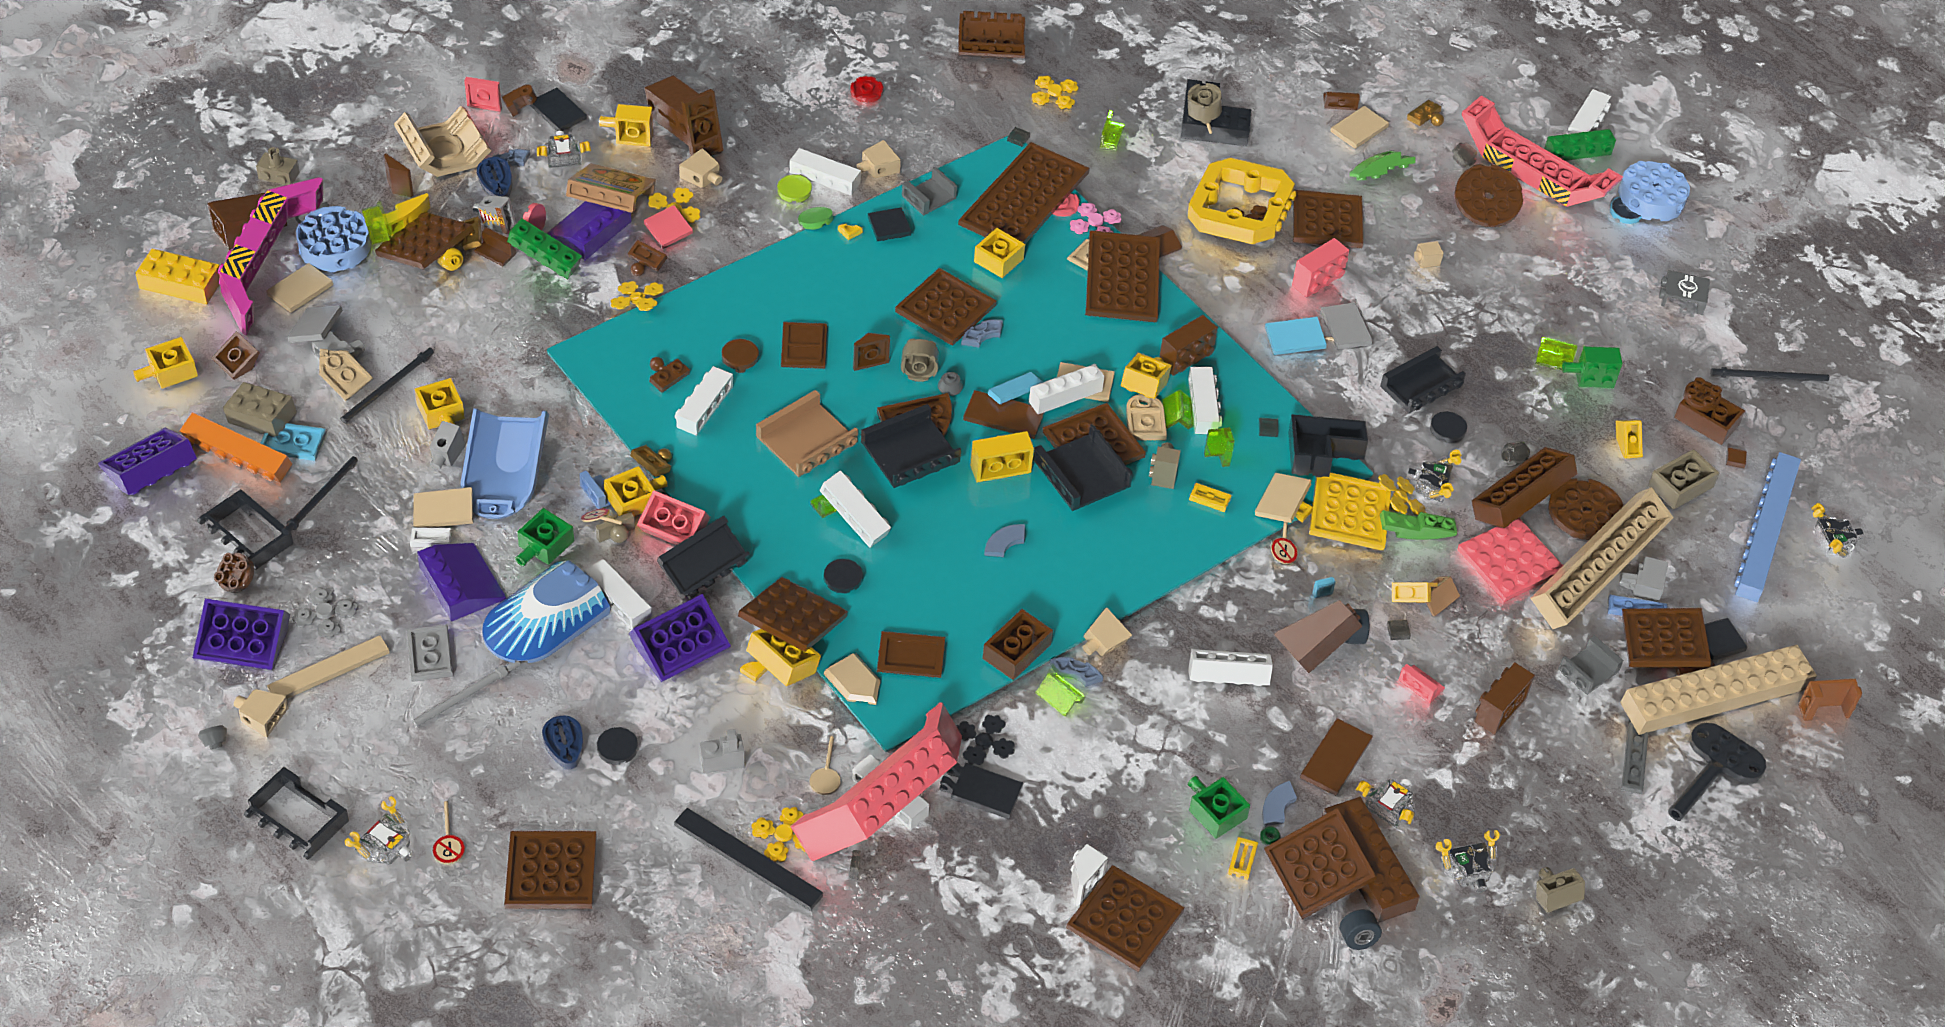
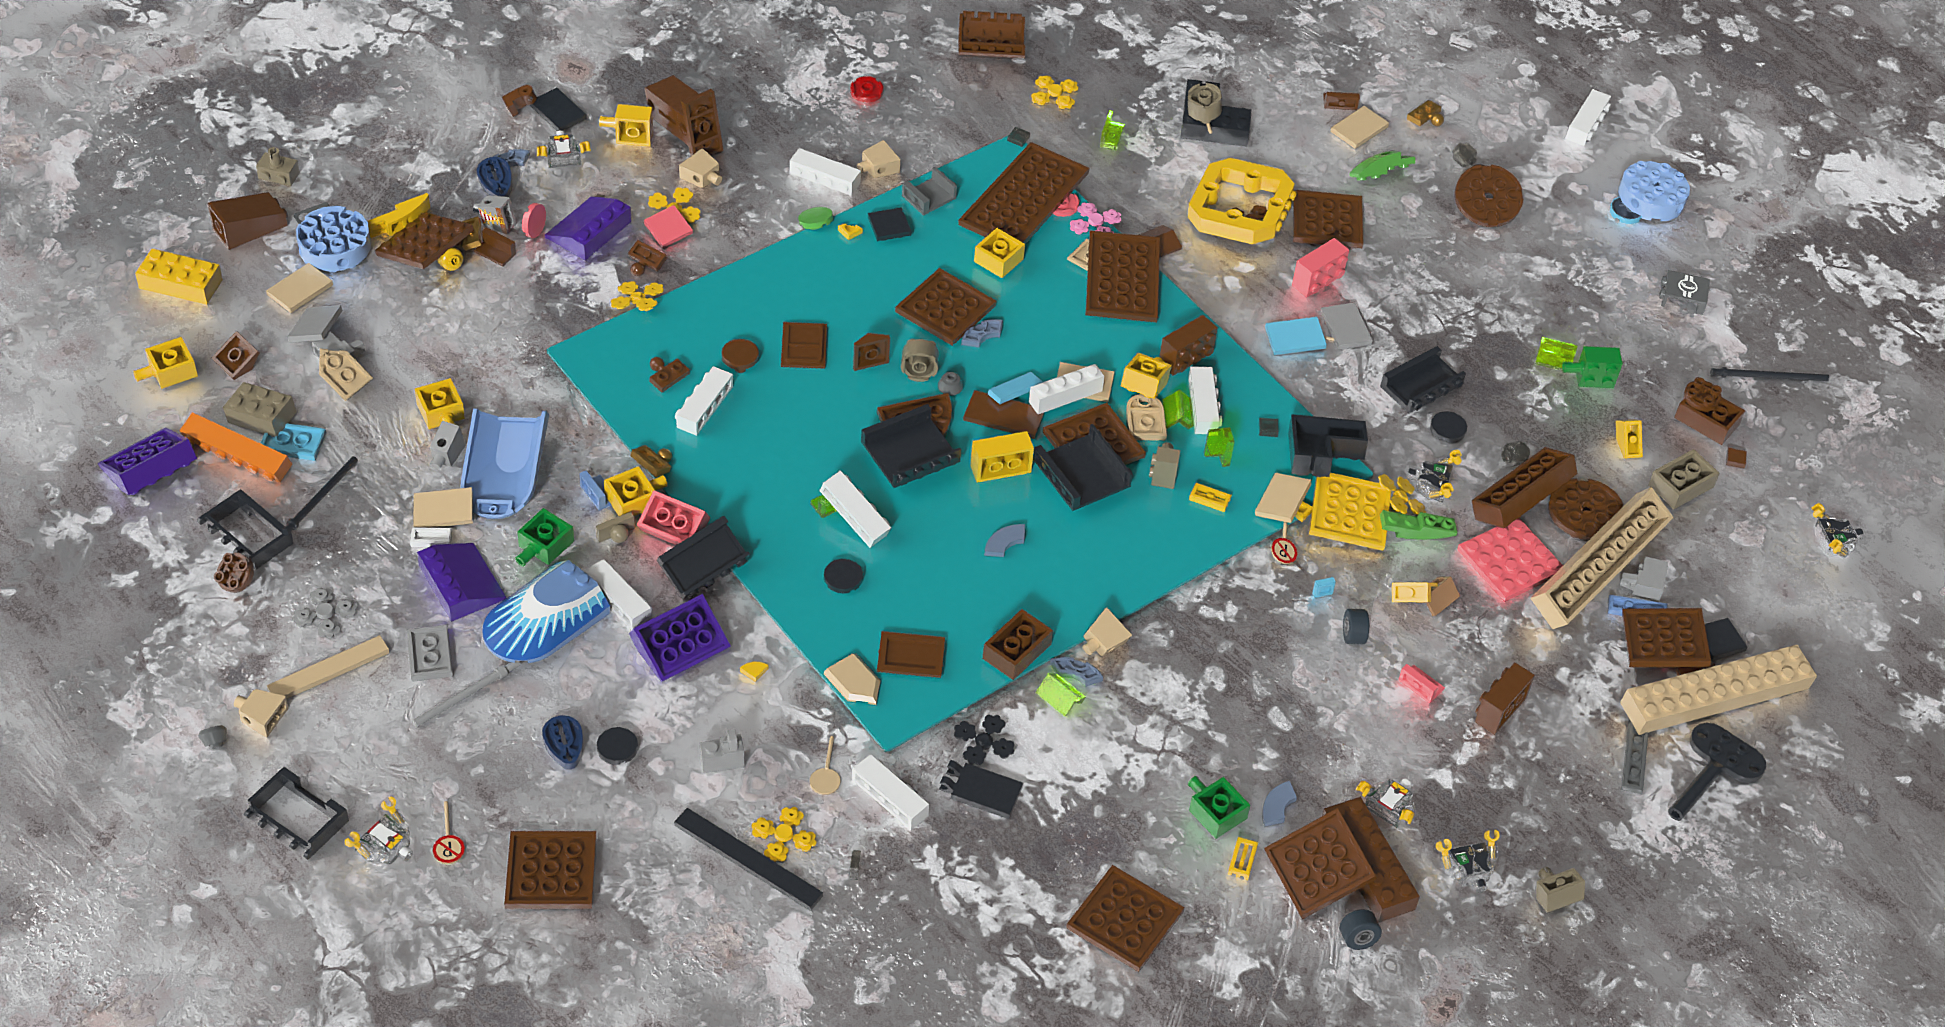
dark purple slope [192,598,291,670] -> none
dark pink slope [218,177,323,335] -> none
black bar [340,347,434,423] -> none
clear neon green panel [362,201,392,244] -> none
reddish brown slope [384,153,414,197] -> none
tan panel [394,106,492,177] -> none
coral tile [464,77,502,112] -> none
green brick [507,218,582,280] -> none
medium nougat panel [566,163,656,213] -> none
tan piece [581,508,622,525] -> none
reddish brown plate [738,577,848,652] -> none
yellow brick [746,629,821,686] -> none
medium nougat panel [756,390,858,477] -> none
lime tile [777,175,812,203] -> none
coral slope [790,703,962,861] -> none
white slope [1071,844,1108,908] -> none
white brick [1188,649,1273,686] -> none
dark green plate [1260,826,1281,846] -> none
slope [1274,600,1362,673] -> none
reddish brown tile [1300,718,1373,796] -> none
clear smoke tile [1387,620,1411,640] -> none
tan brick [1414,241,1443,268] -> none
coral slope [1462,96,1623,207] -> none
green brick [1544,129,1616,161] -> none
dark grey panel [1558,635,1624,695] -> none
medium blue brick [1734,452,1801,603] -> none
dark orange panel [1798,679,1862,721] -> none

